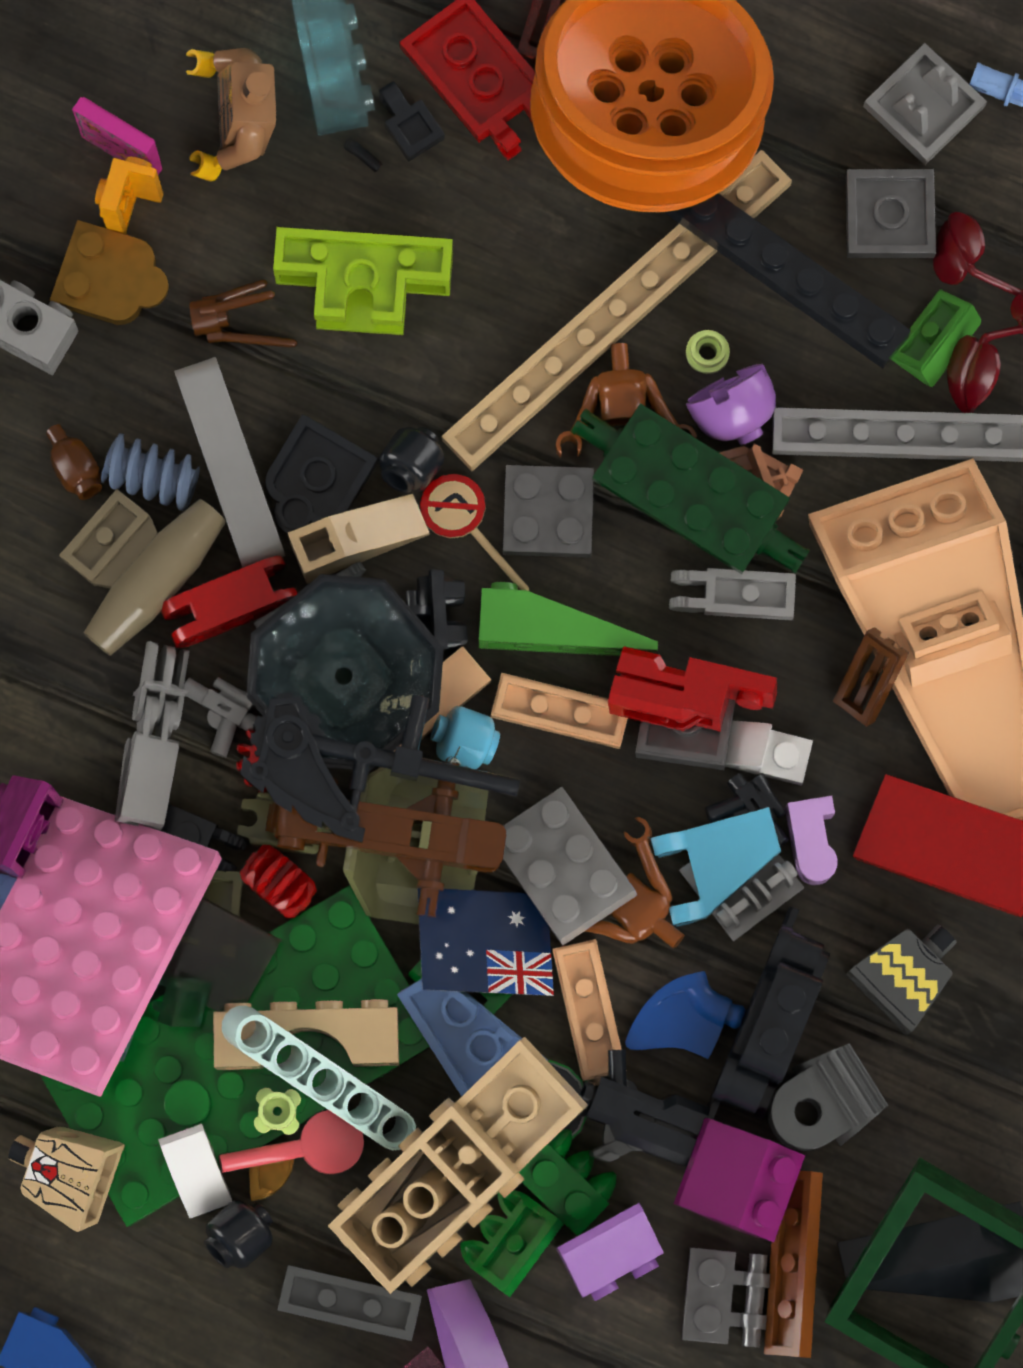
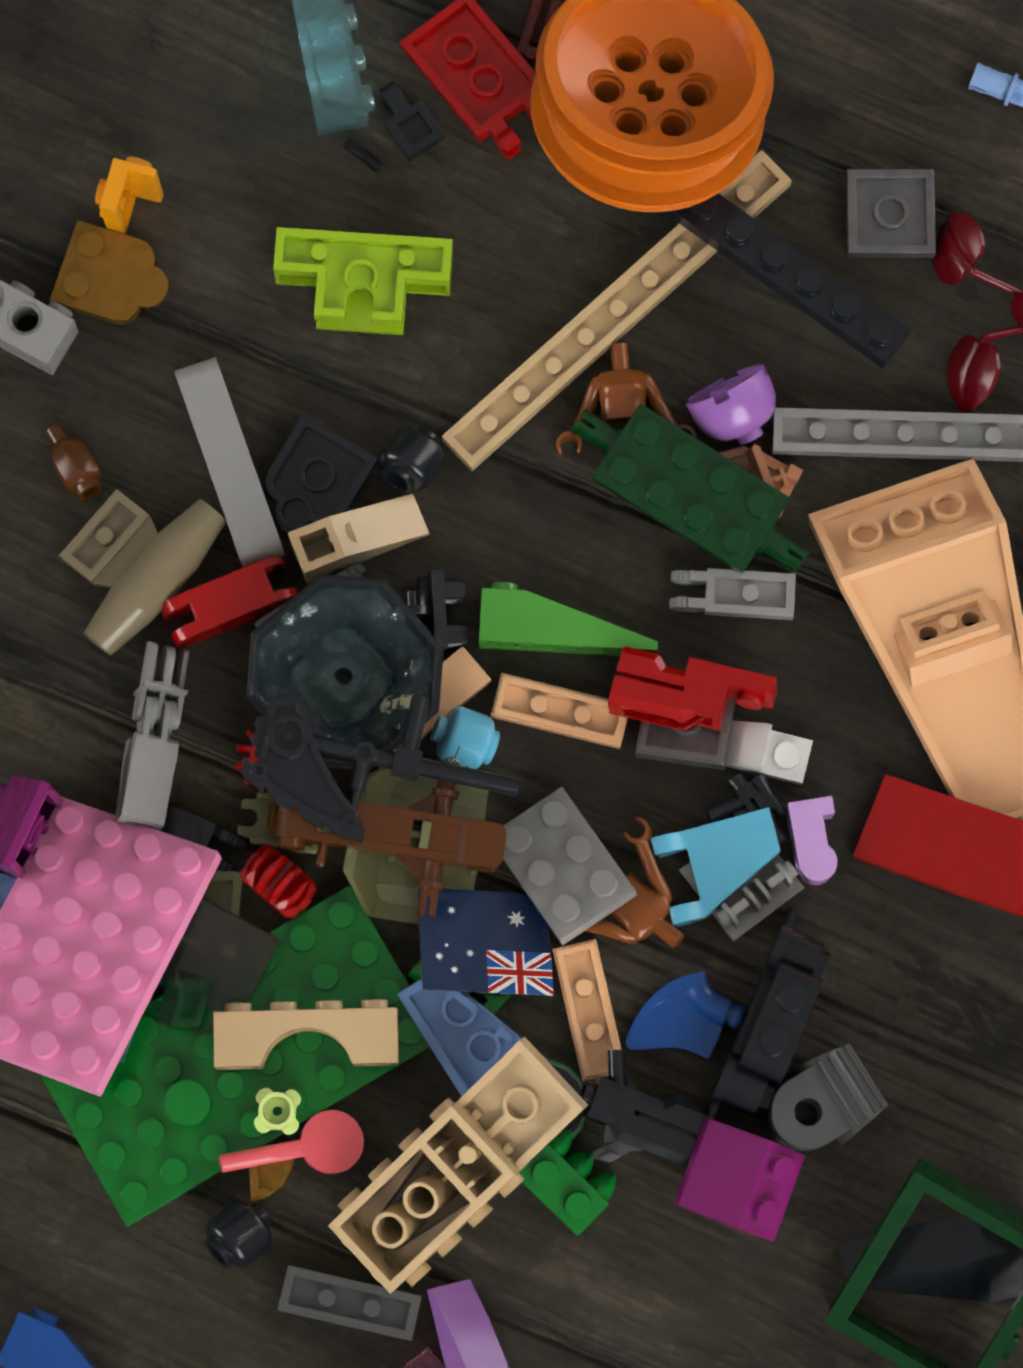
tan torso [8,1126,125,1232] -> none
dark pink tile [72,97,162,175] -> none
sand blue piece [101,433,200,511] -> none
white slope [158,1124,232,1219] -> none
light grey piece [184,677,257,758] -> none
medium nougat torso [186,48,276,182] -> none
reddish brown plant [189,279,297,347] -> none
light aqua beam [222,1005,416,1151] -> none
piece [420,474,529,591] -> none
green plate [460,1190,564,1298] -> none
flat silver plate [503,465,594,558] -> none
medium lavender slope [556,1203,664,1301] -> none
flat silver plate [681,1248,771,1348] -> none
yellowish green plate [686,330,730,374] -> none
dark orange plate [764,1171,823,1358] -> none
reddish brown tile [833,627,909,727] -> none
dark grey torso [845,924,957,1035] -> none
light grey plate [863,43,987,165] -> none
bright green slope [891,289,981,387] -> none

